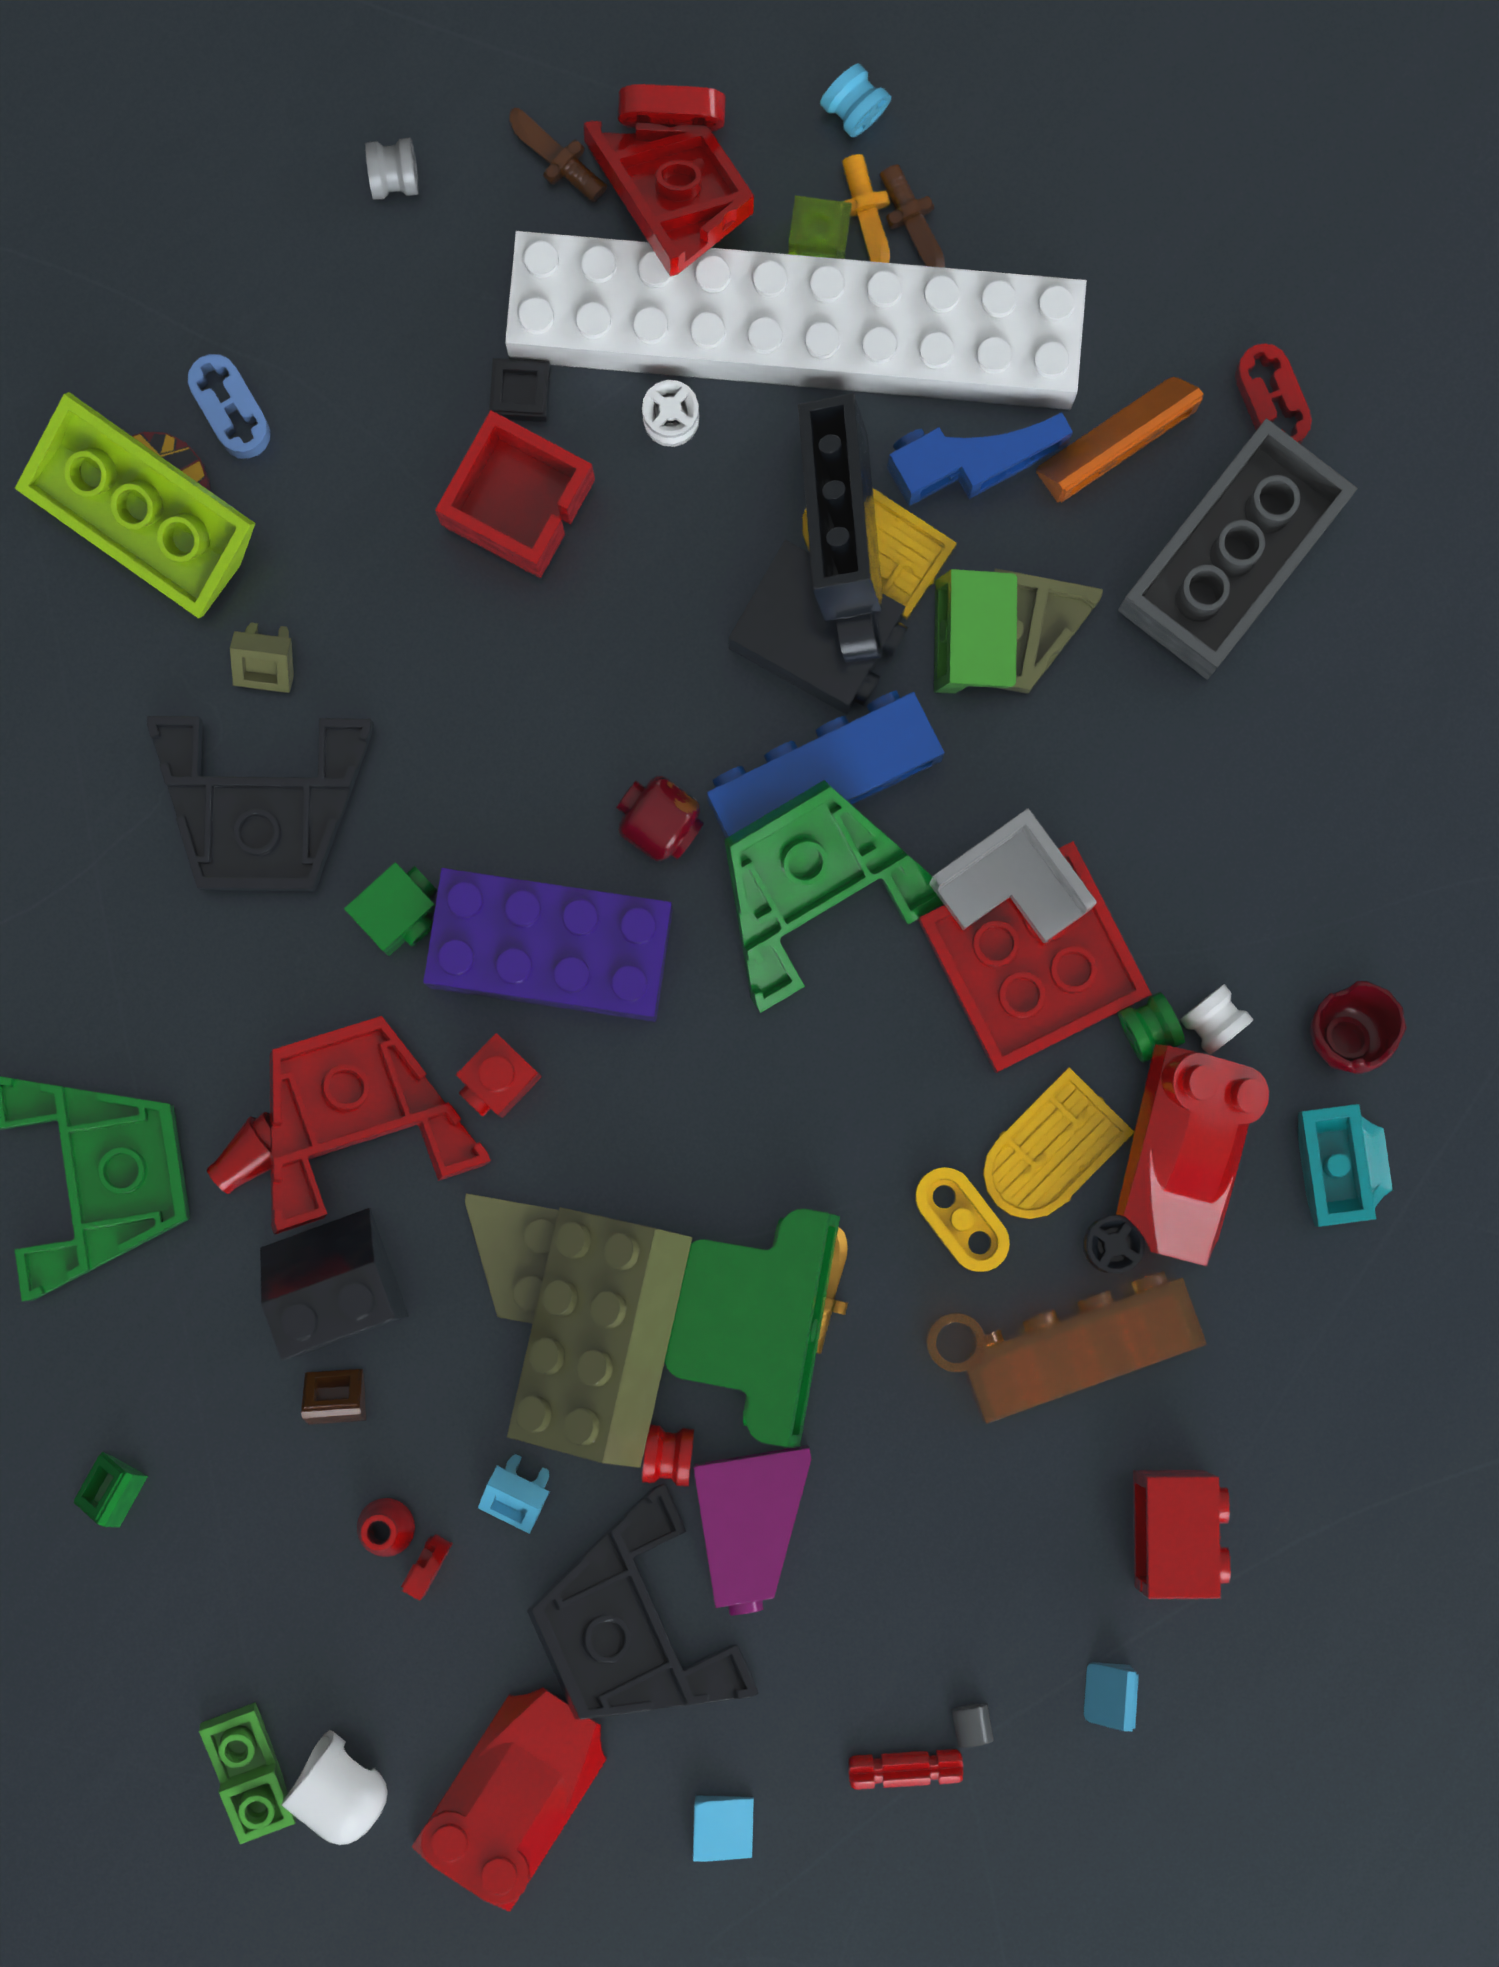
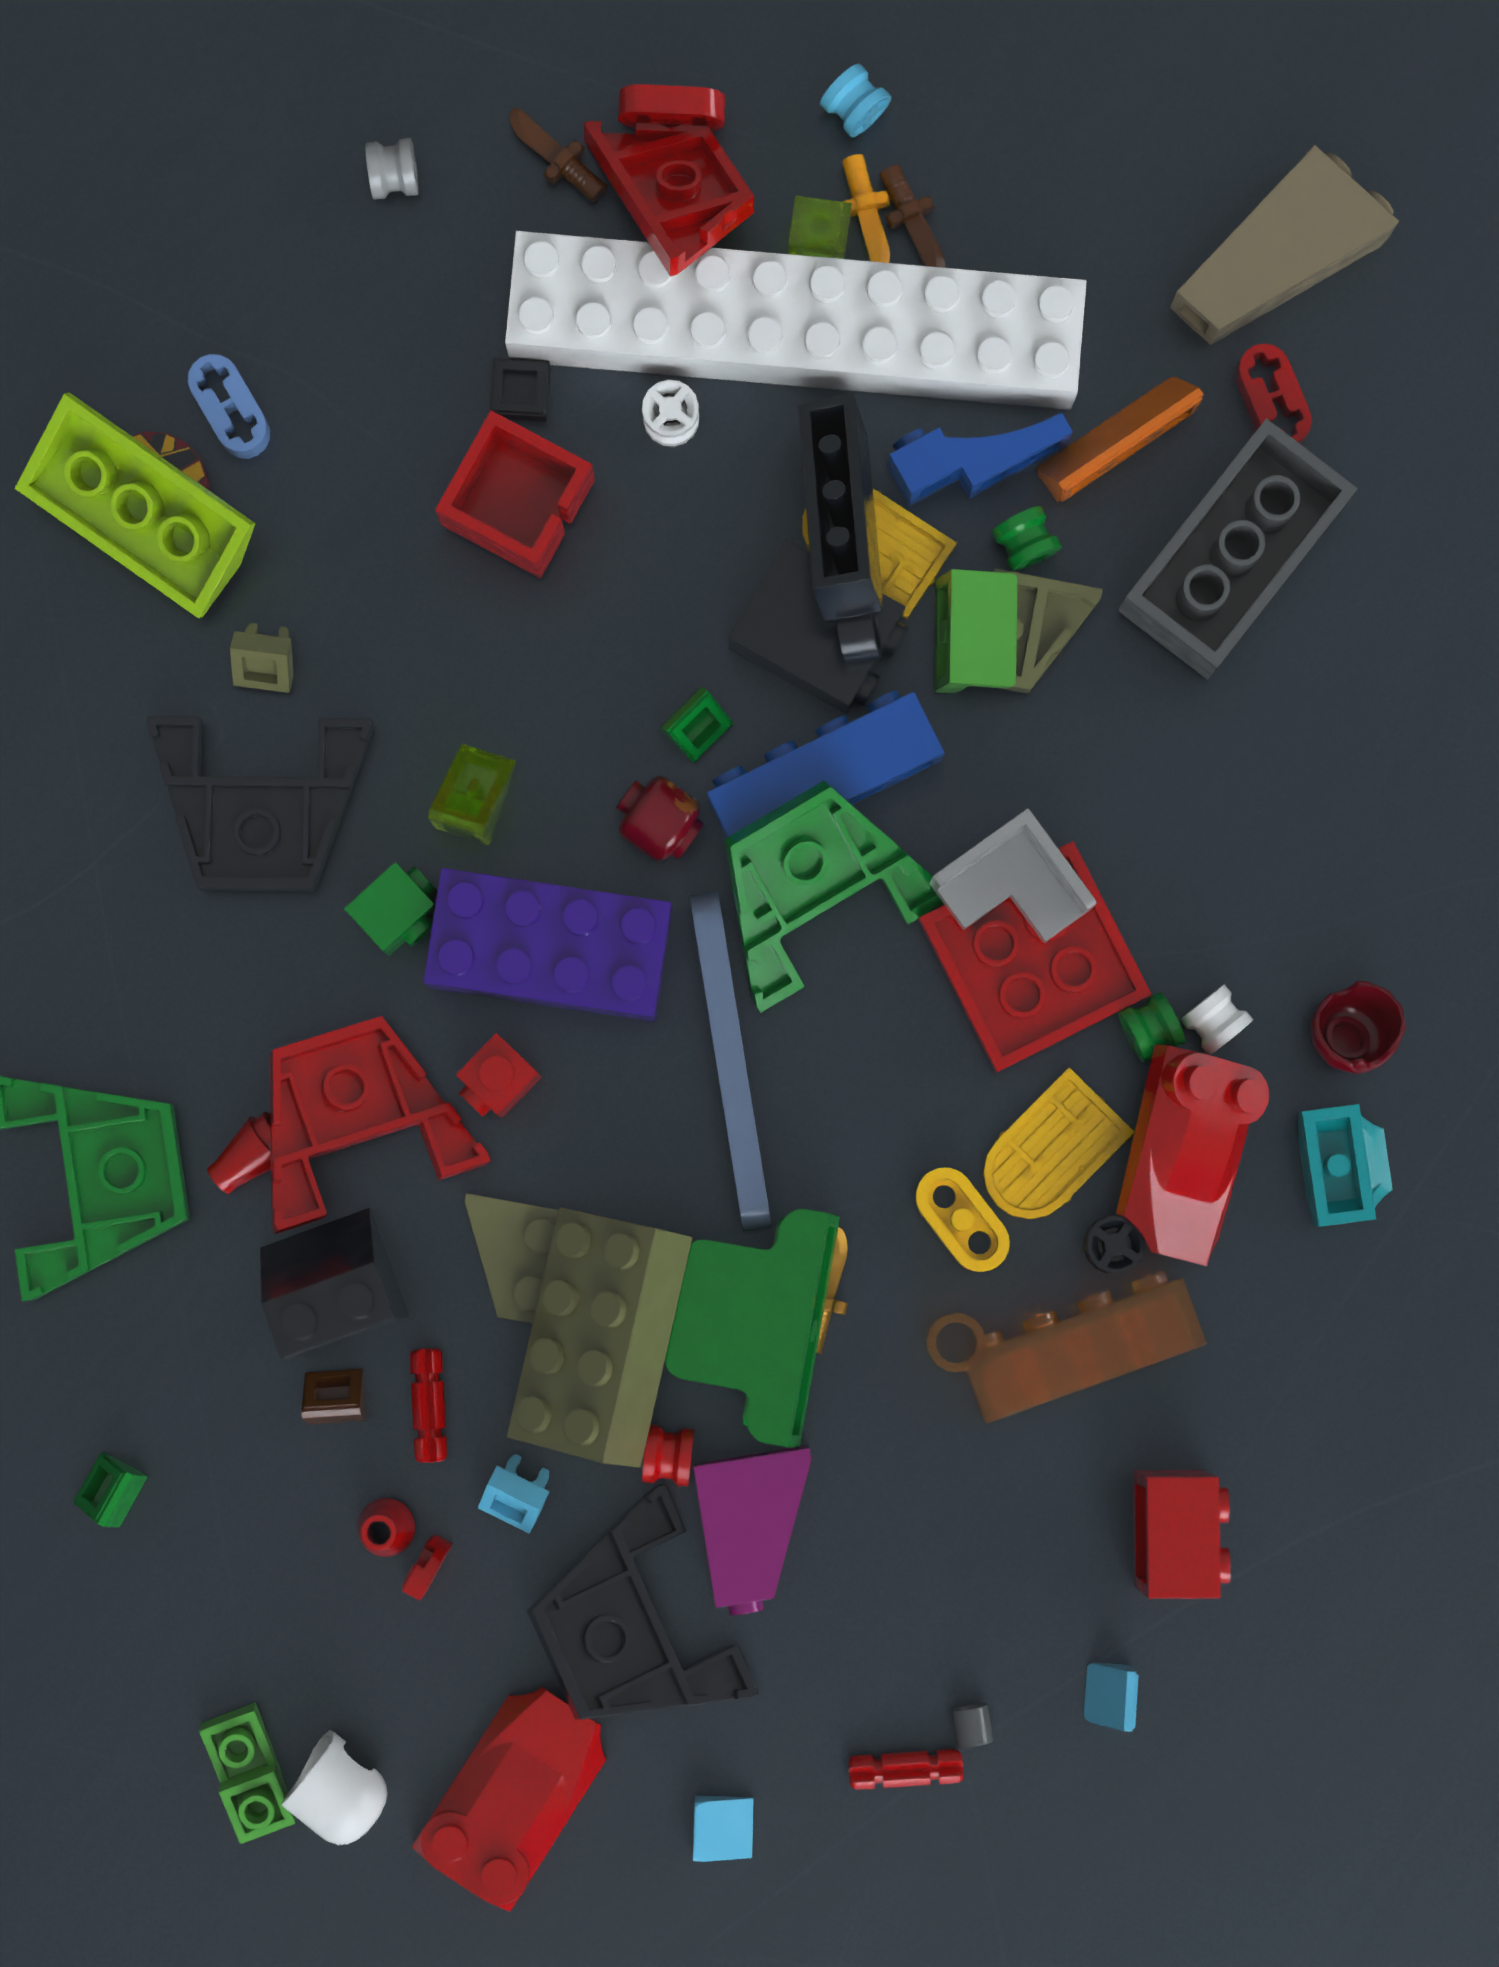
none -> red axle [410,1348,447,1463]
none -> clear neon green slope [428,744,516,846]
none -> green slope [658,687,733,763]
none -> sand blue beam [690,891,772,1232]
none -> green wheel [991,506,1062,573]
none -> dark tan slope [1170,145,1399,345]

